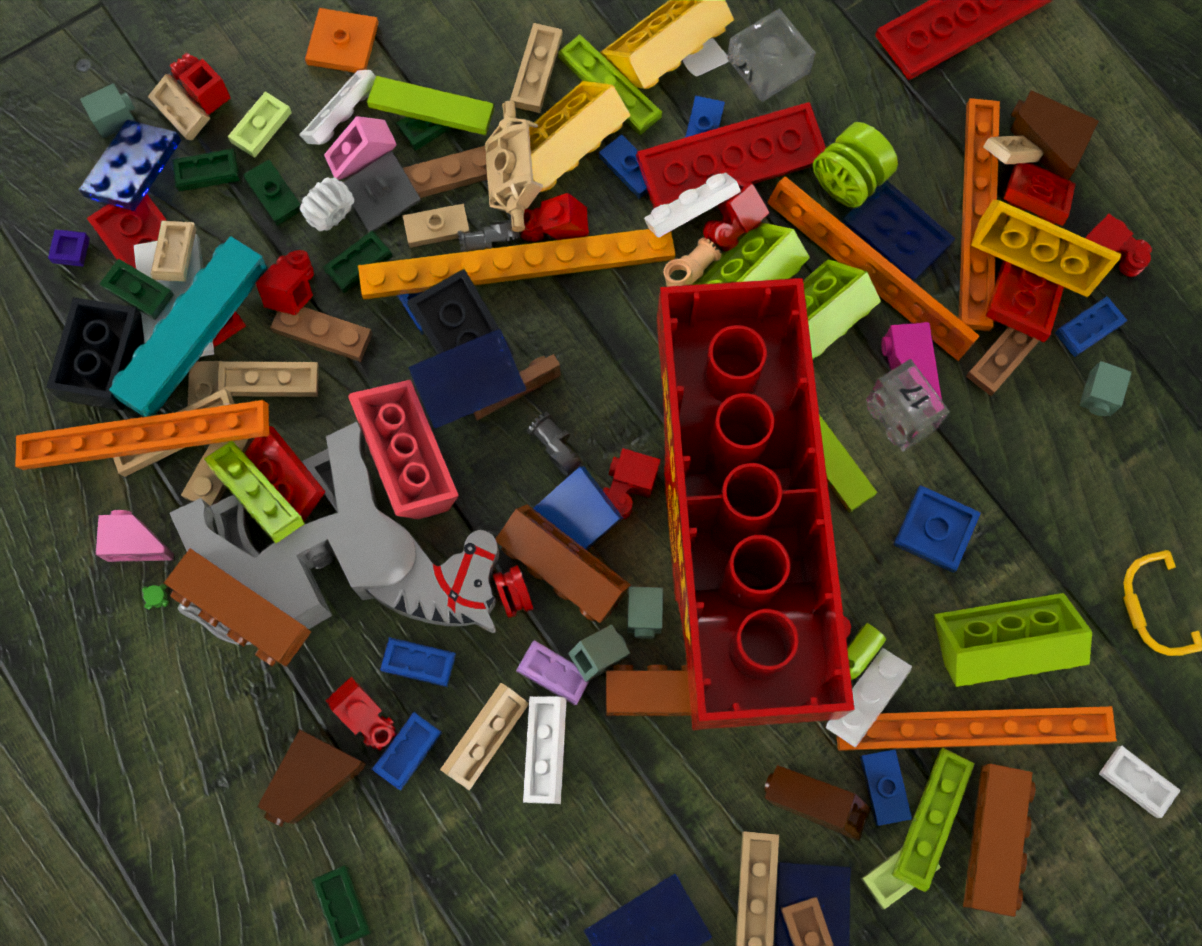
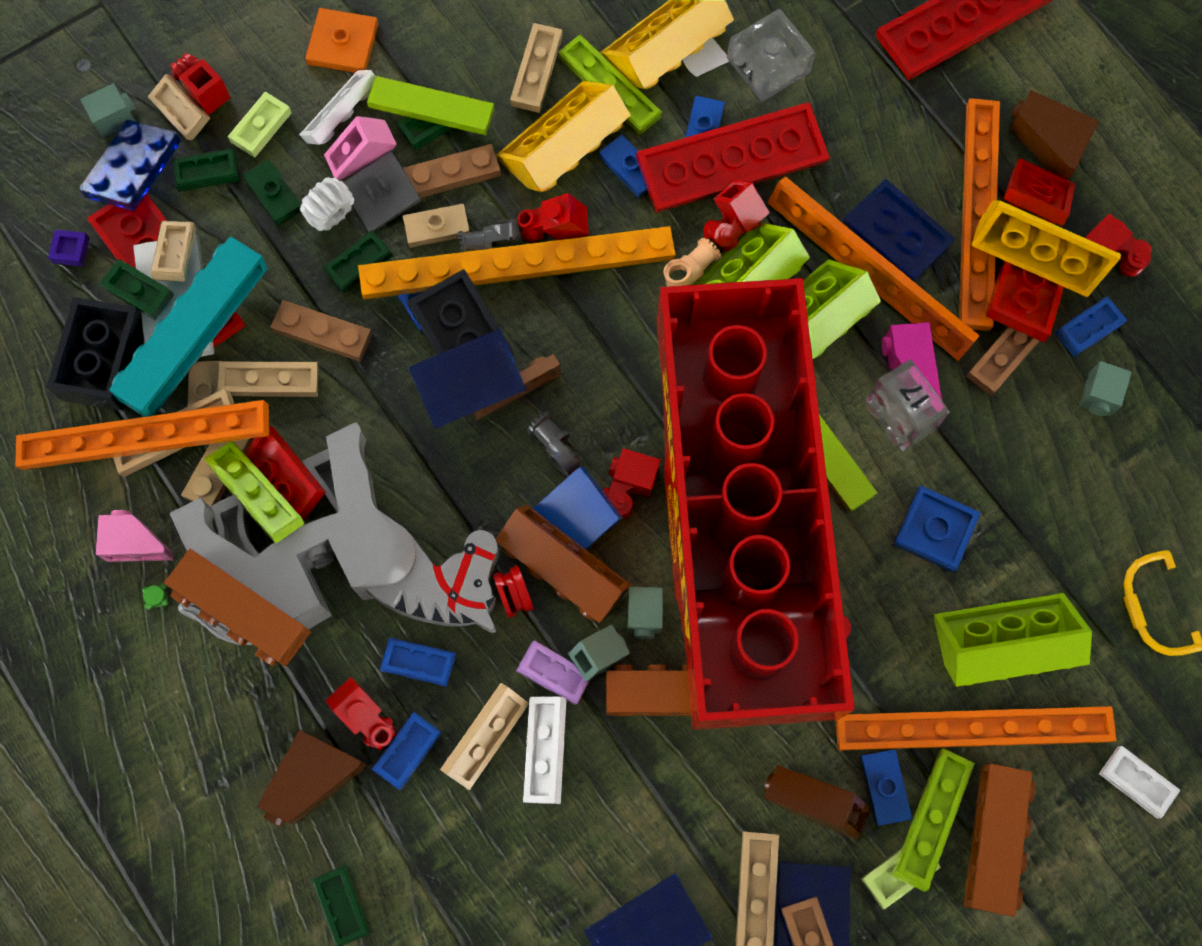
red brick [255,250,314,316] -> none
coral slope [348,380,459,520] -> none
tan plate [485,101,543,232] -> none
white plate [644,172,741,238] -> none
lime wheel [813,122,898,208] -> none
white plate [826,648,912,748] -> none
lime piece [847,623,886,680] -> none
tan plate [983,135,1044,165] -> none

